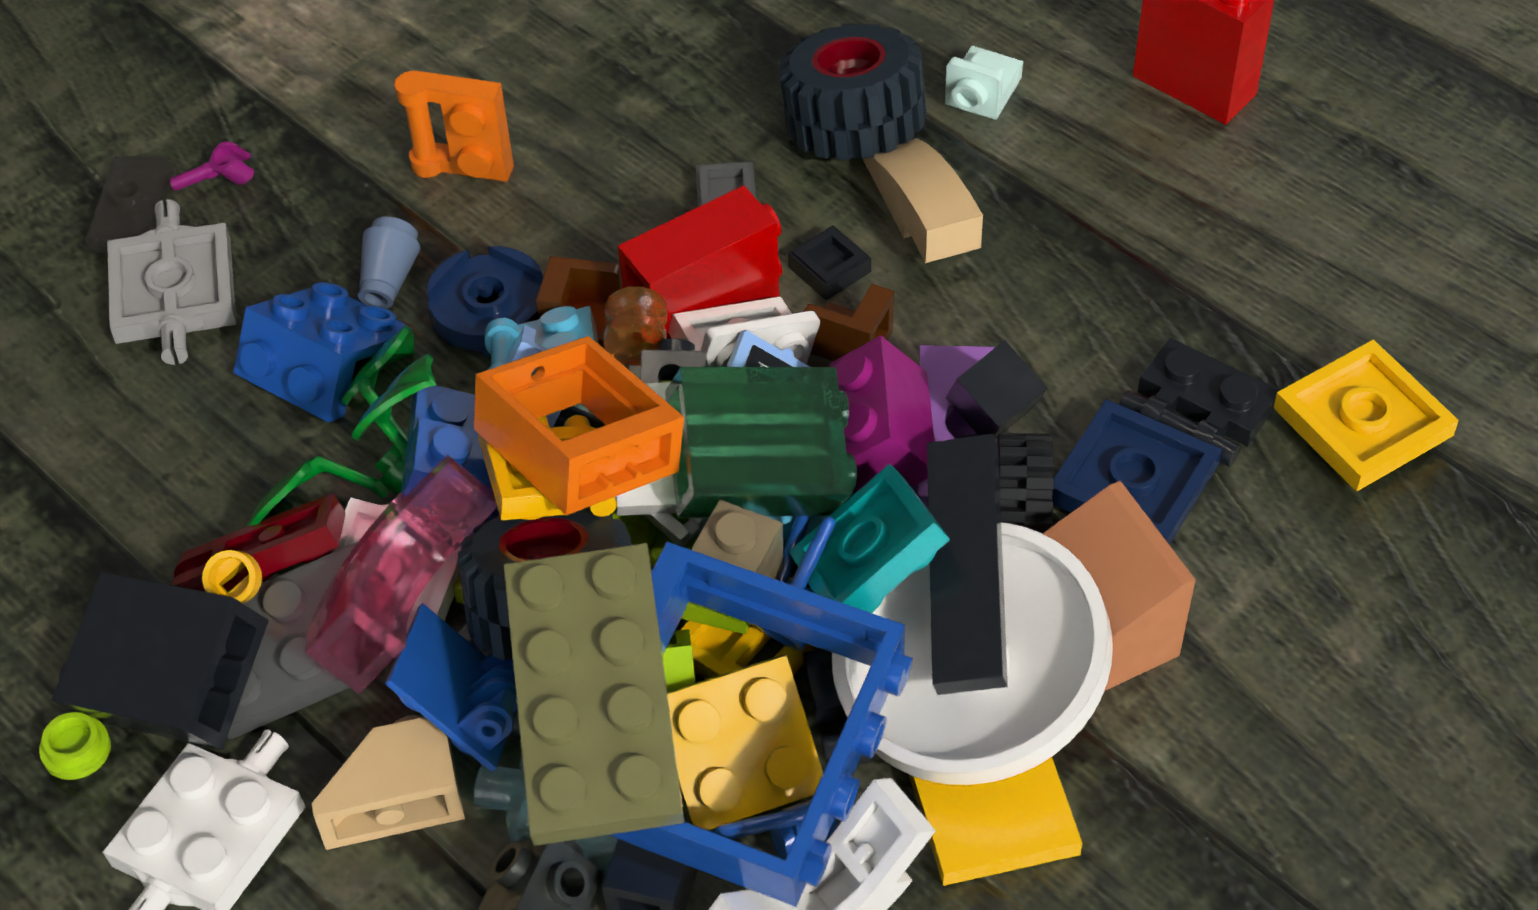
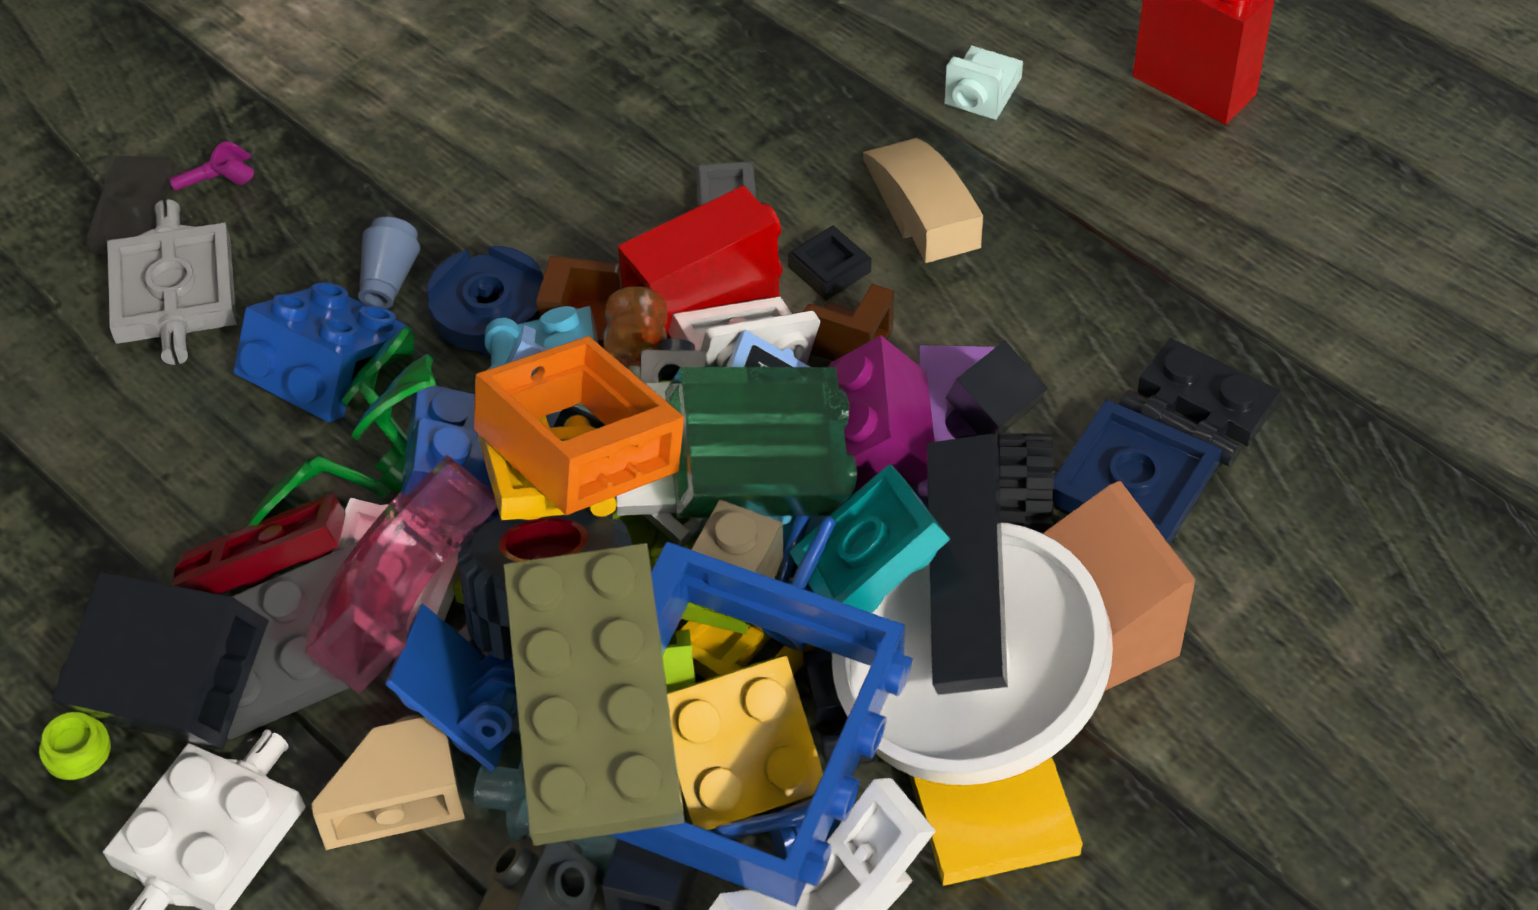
yellow hinge [202,550,262,603] -> none
orange plate [394,71,514,182] -> none
black wheel [778,23,927,160] -> none
yellow plate [1273,339,1459,492] -> none

